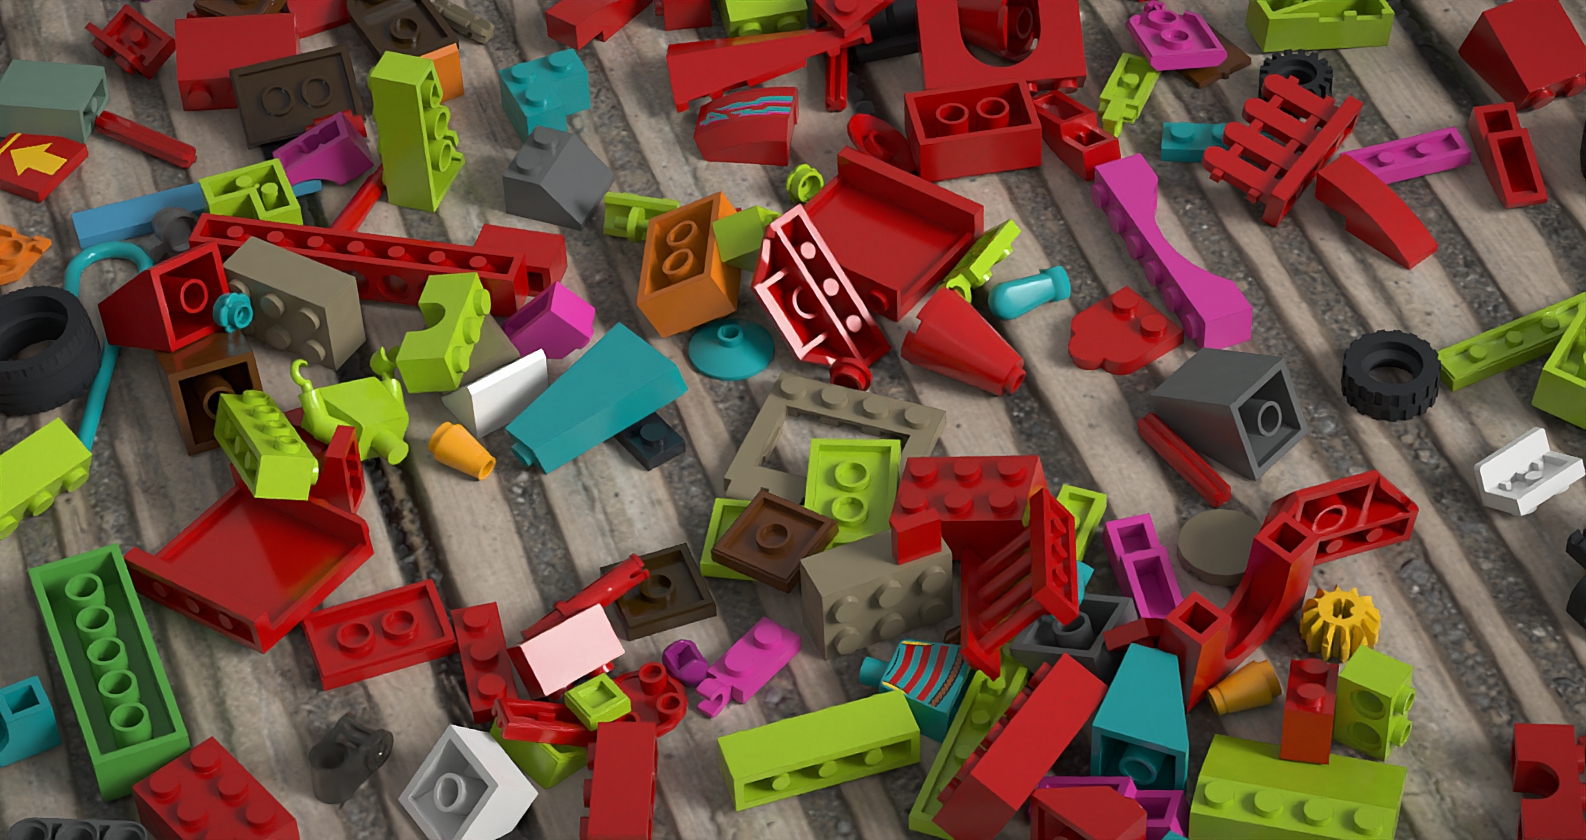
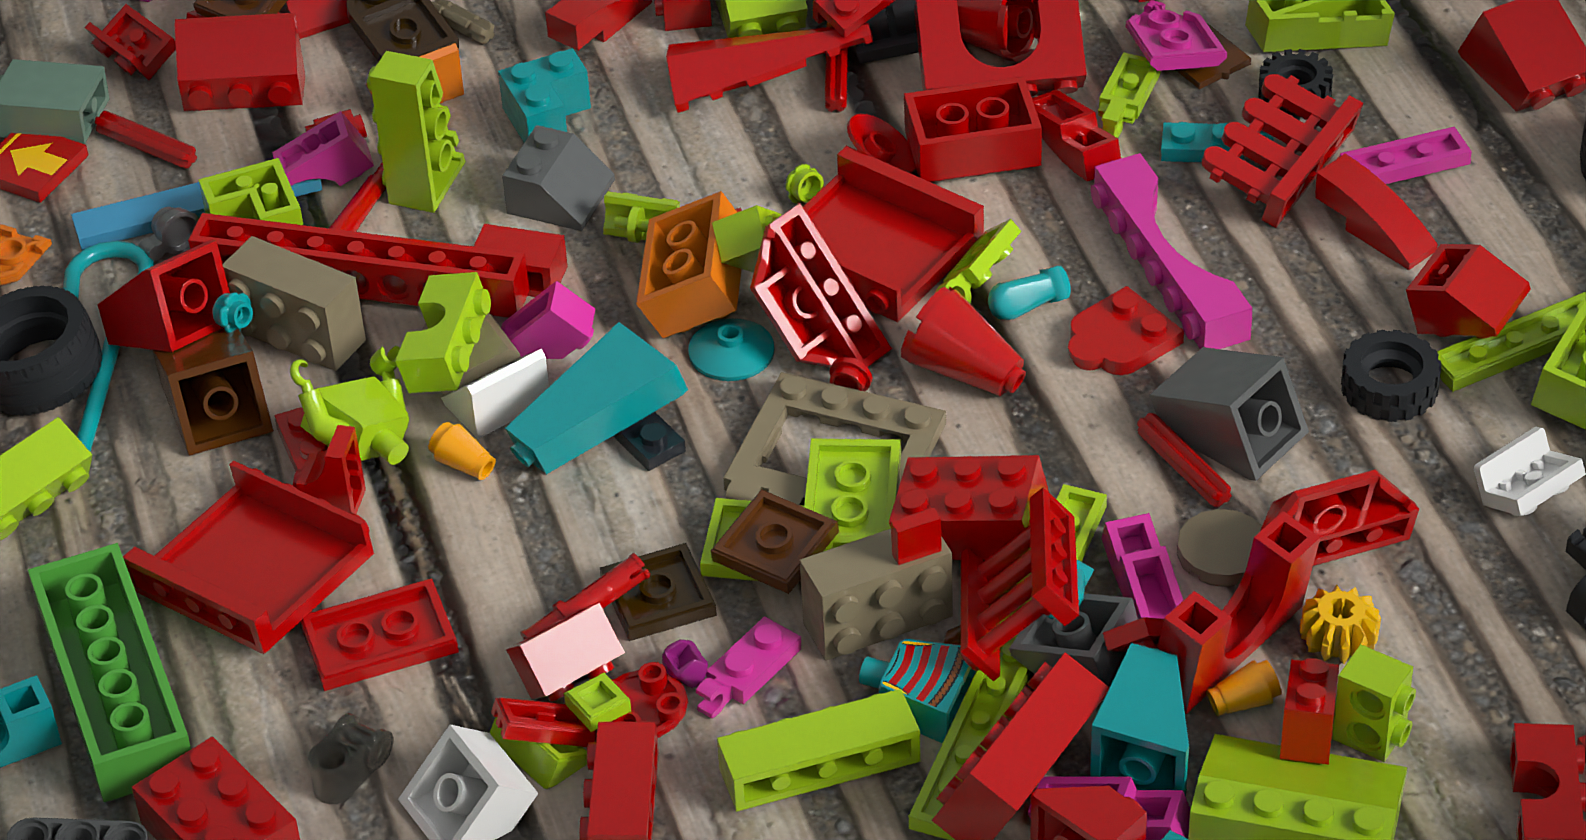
lime brick [214,390,319,501] -> none
dark brown tile [229,43,367,150] -> none
red plate [451,602,519,724] -> none
red slope [693,87,799,166] -> none
red slope [1467,102,1548,209] -> none
none -> red slope [1406,244,1531,339]

